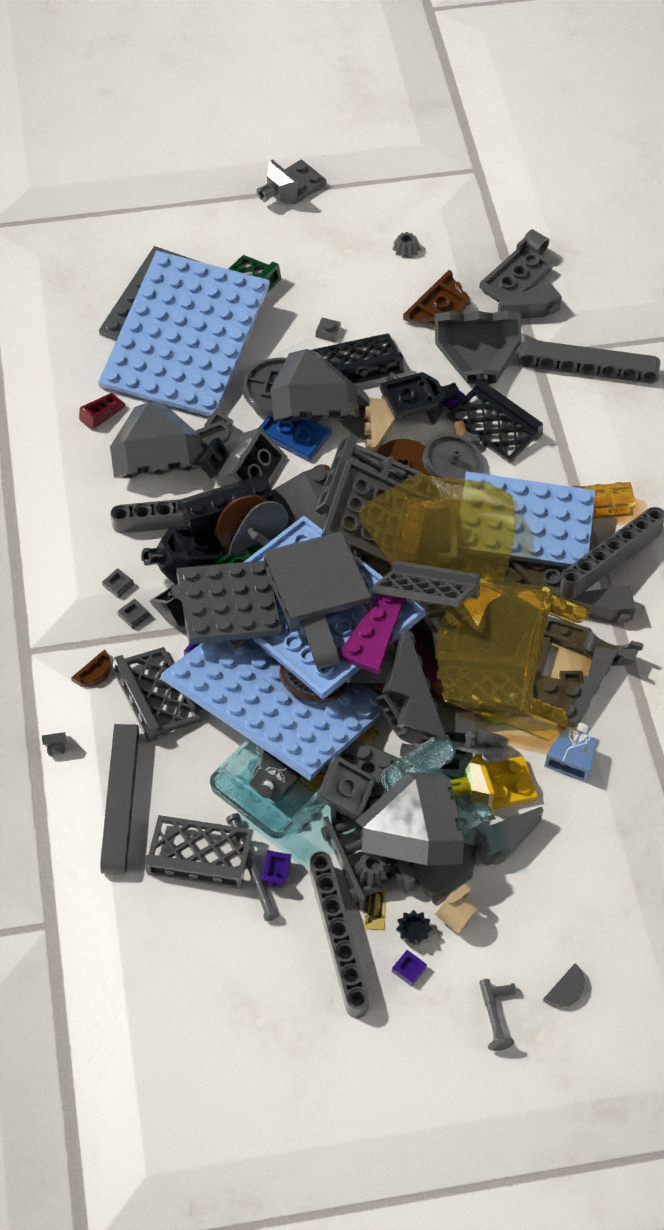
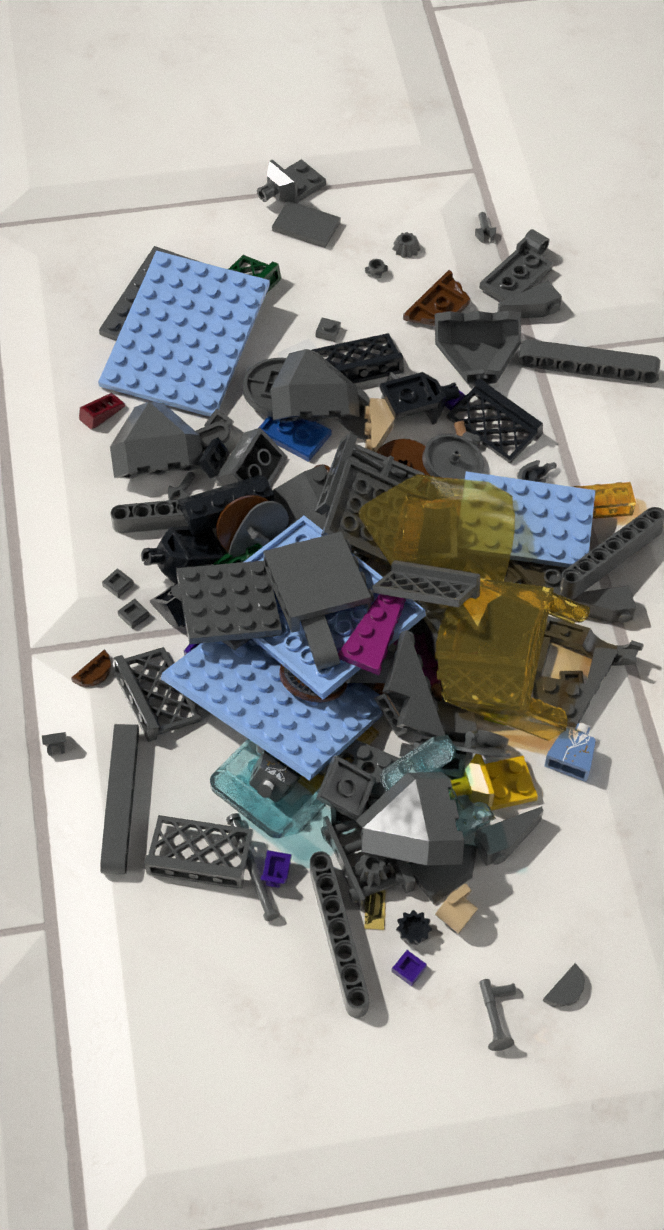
none -> dark grey bar [168,472,196,500]
none -> dark grey tile [272,200,341,248]
none -> dark grey plate [365,259,388,278]
none -> dark grey bar [475,212,496,243]
none -> dark grey piece [517,460,557,483]

